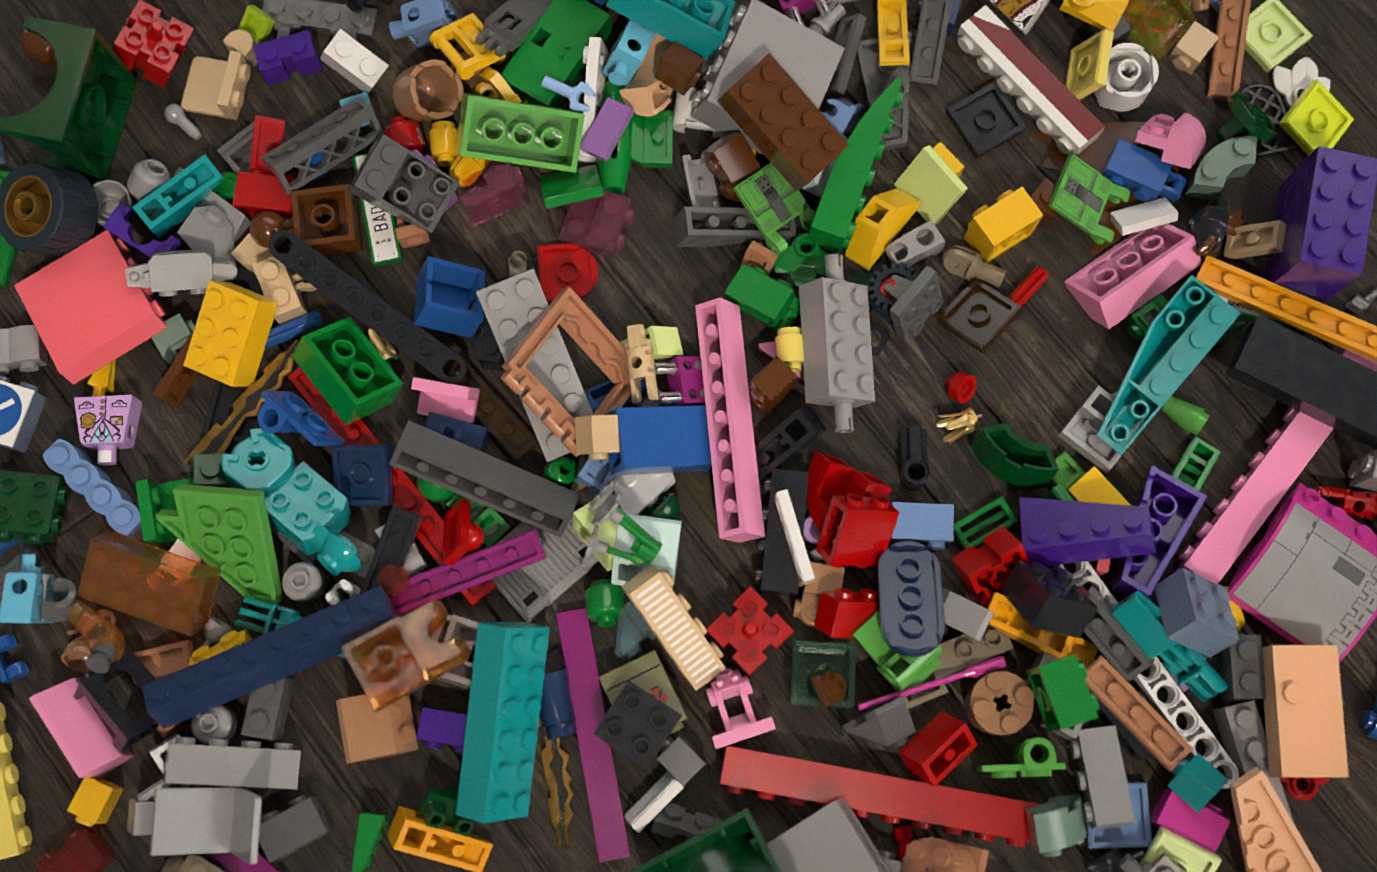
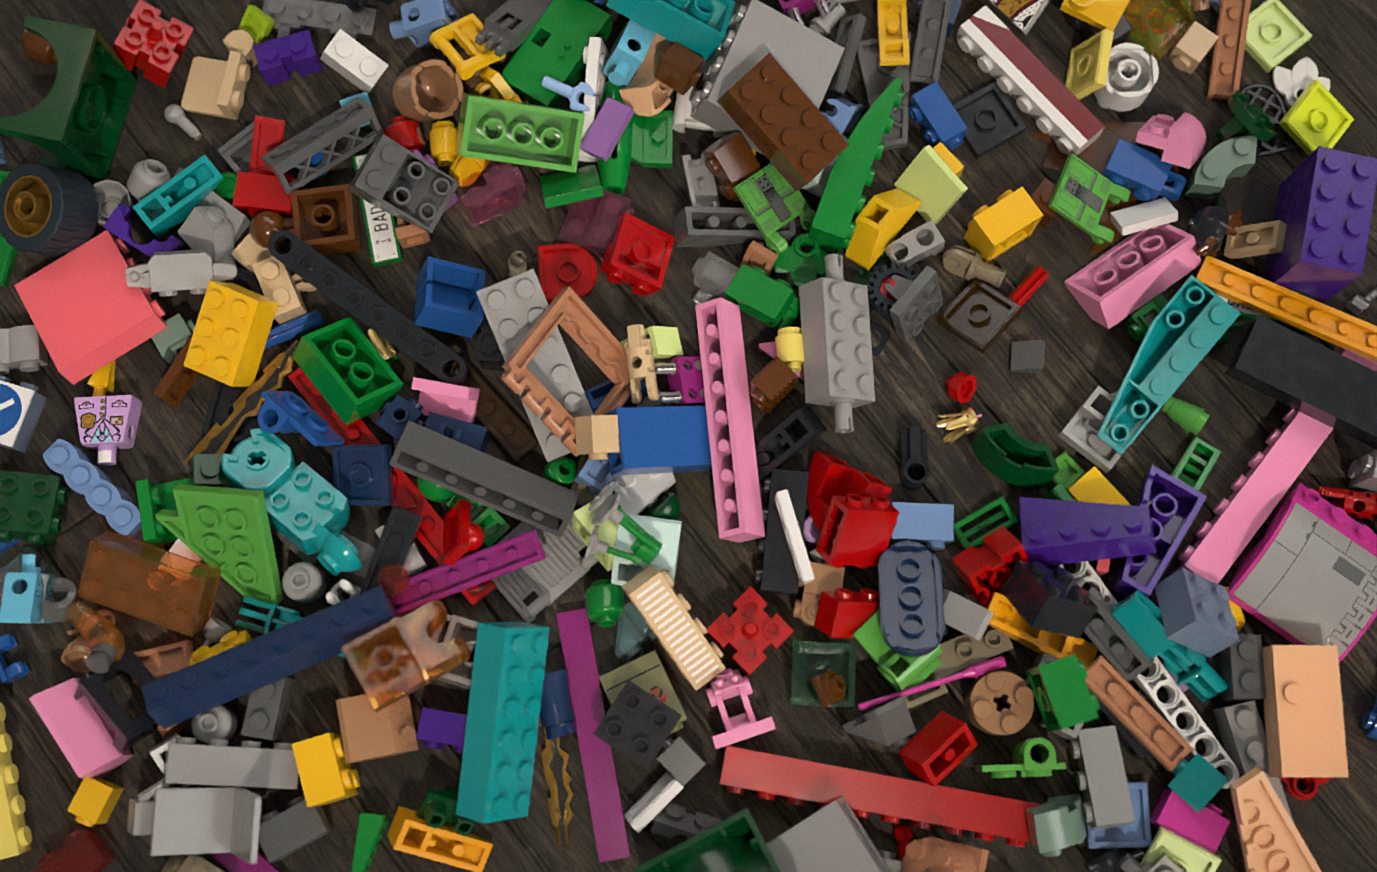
none -> yellow brick [292,733,360,807]
none -> dark blue brick [376,395,427,442]
none -> red plate [600,212,675,296]
none -> clear brick [692,251,739,307]
none -> blue brick [908,82,968,151]
none -> dark grey slope [1010,340,1045,374]

